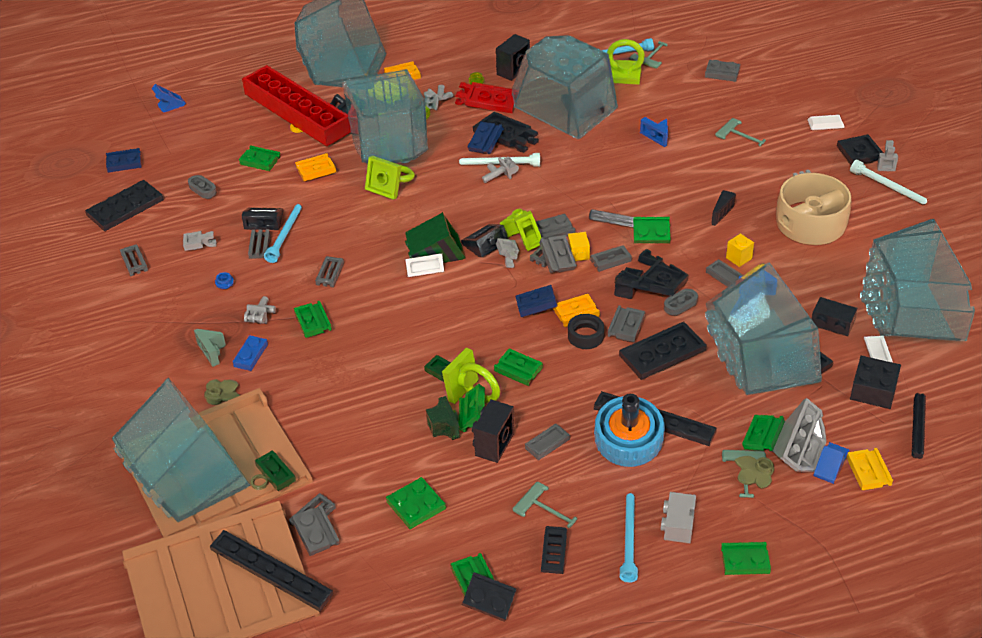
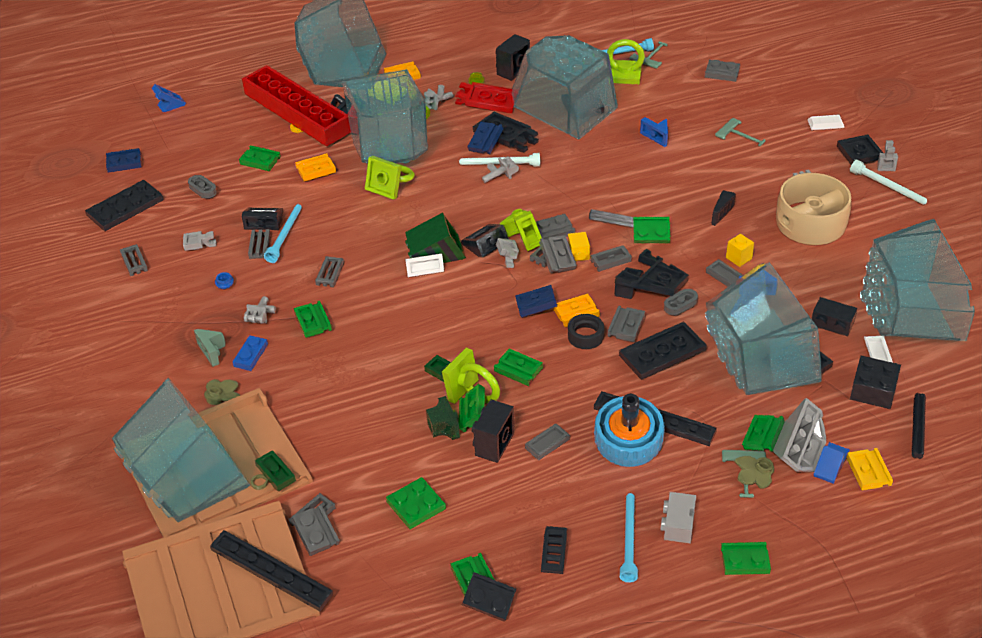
sand green piece [512,482,577,528] -> none

